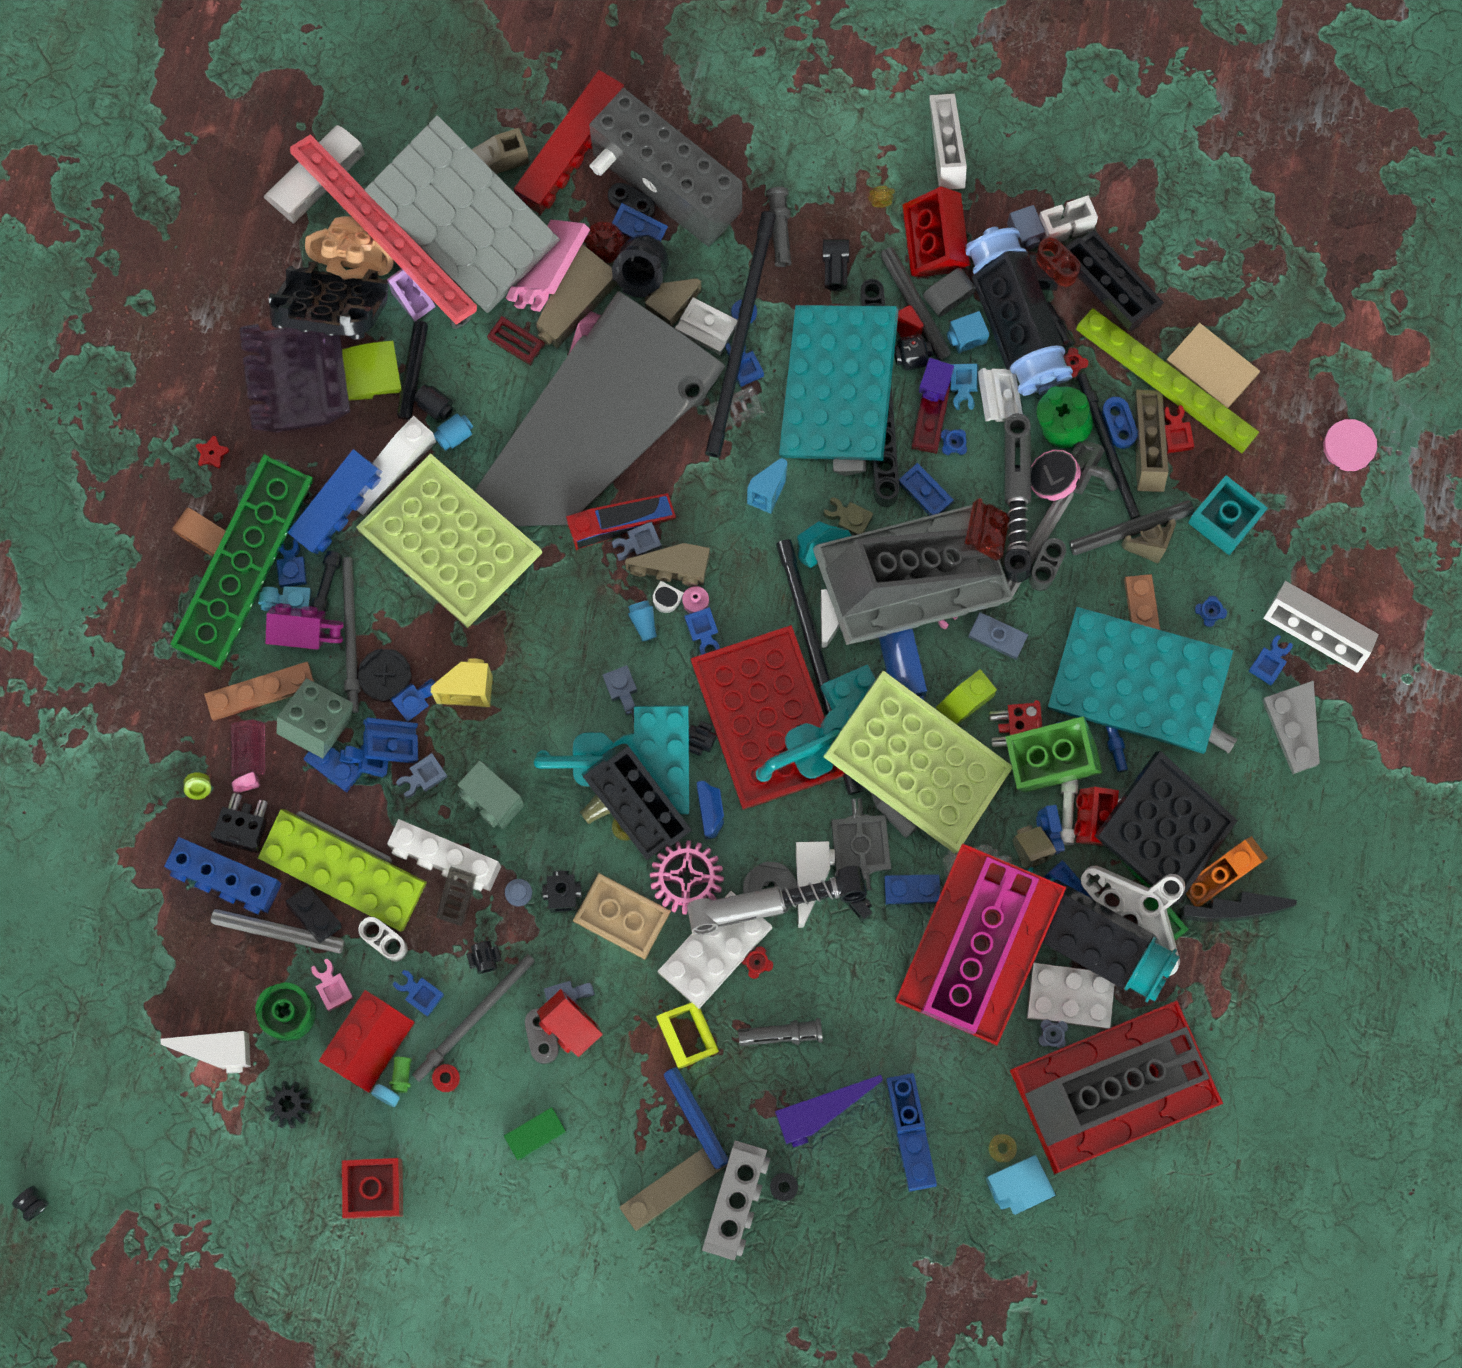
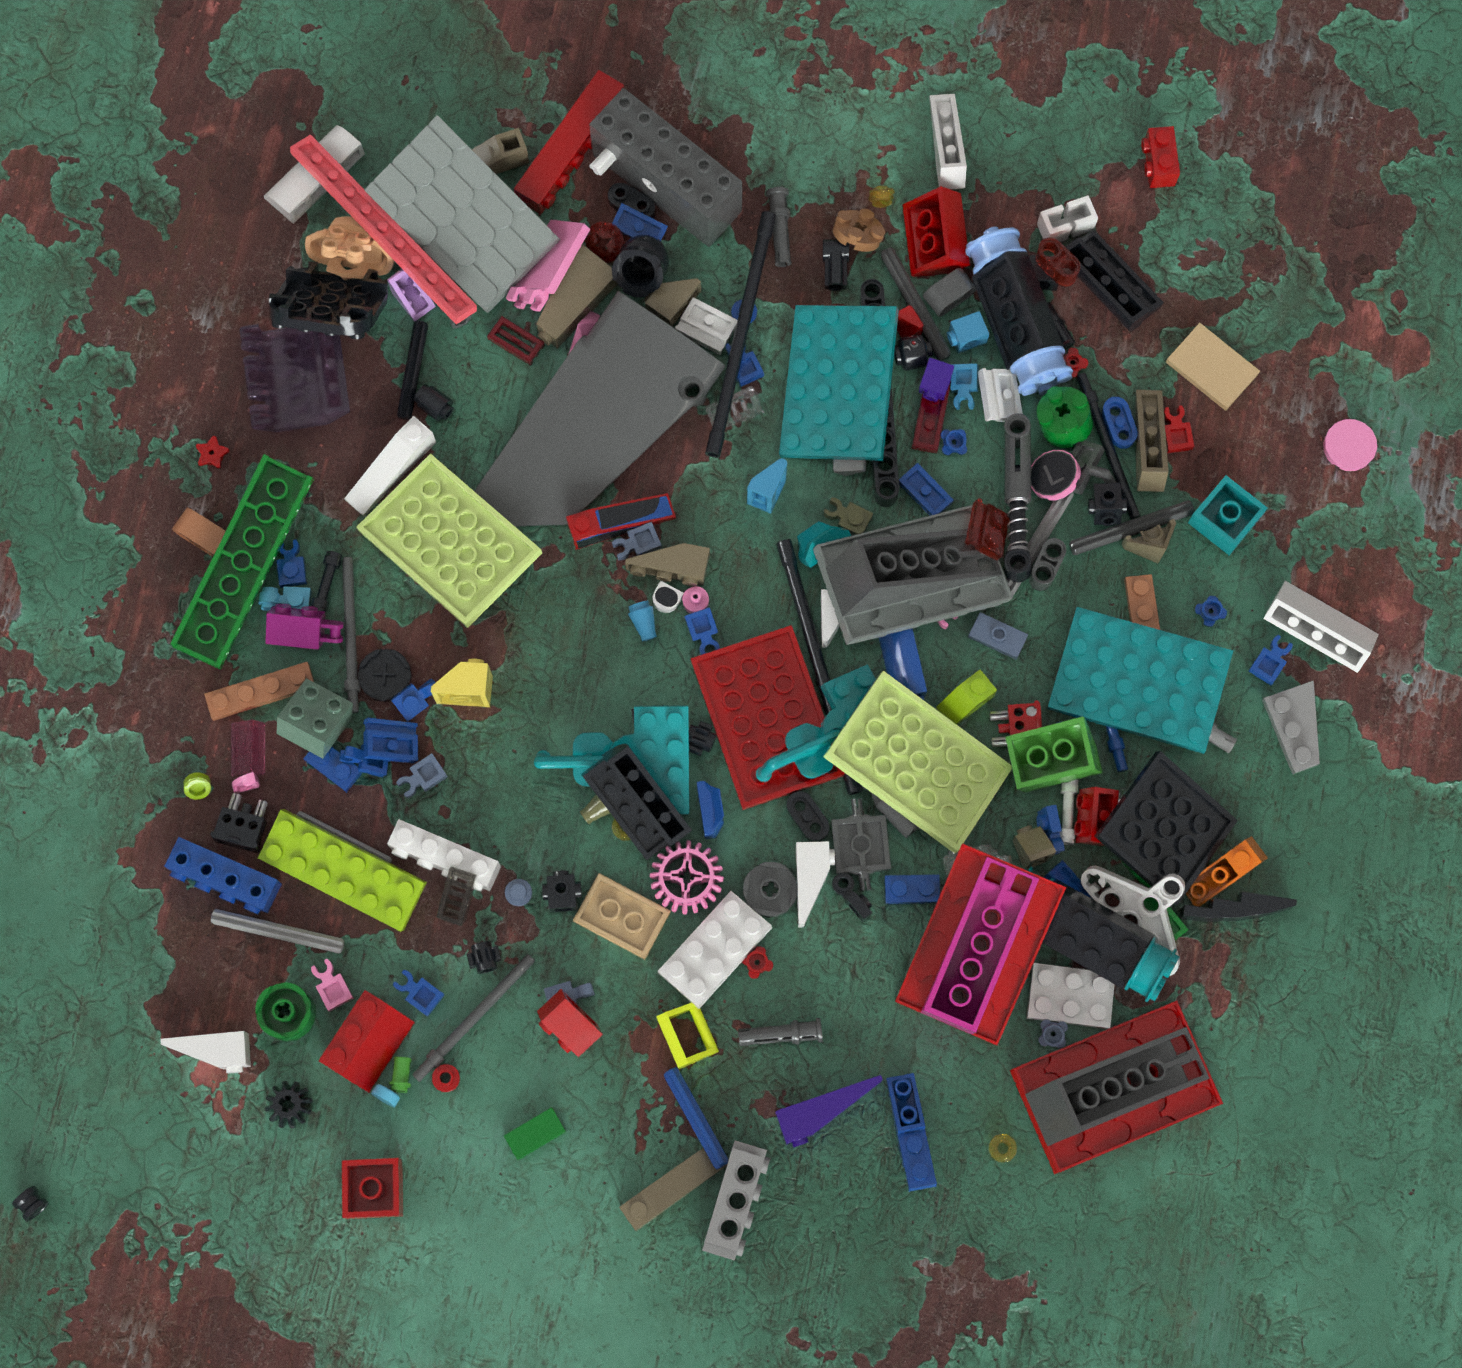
black plate [286,885,342,944] -> none
blue brick [287,449,383,554] -> none
lime slope [339,341,401,401] -> none
white beam [358,917,408,962] -> none
dark azure brick [433,414,473,451] -> none
sand green brick [458,761,524,830] -> none
flat silver plate [525,1008,559,1064] -> none
sand blue plate [602,665,637,715] -> none
piece [687,866,867,935] -> none
black plate [770,1173,798,1202] -> none
medium azure piece [985,1155,1056,1215] -> none
sand blue brick [1007,205,1045,250] -> none
lime plate [1076,308,1259,453] -> none
none -> black plate [786,791,829,842]
none -> medium nougat plate [833,209,886,252]
none -> black brick [1088,483,1127,526]
none -> red brick [1141,126,1180,188]

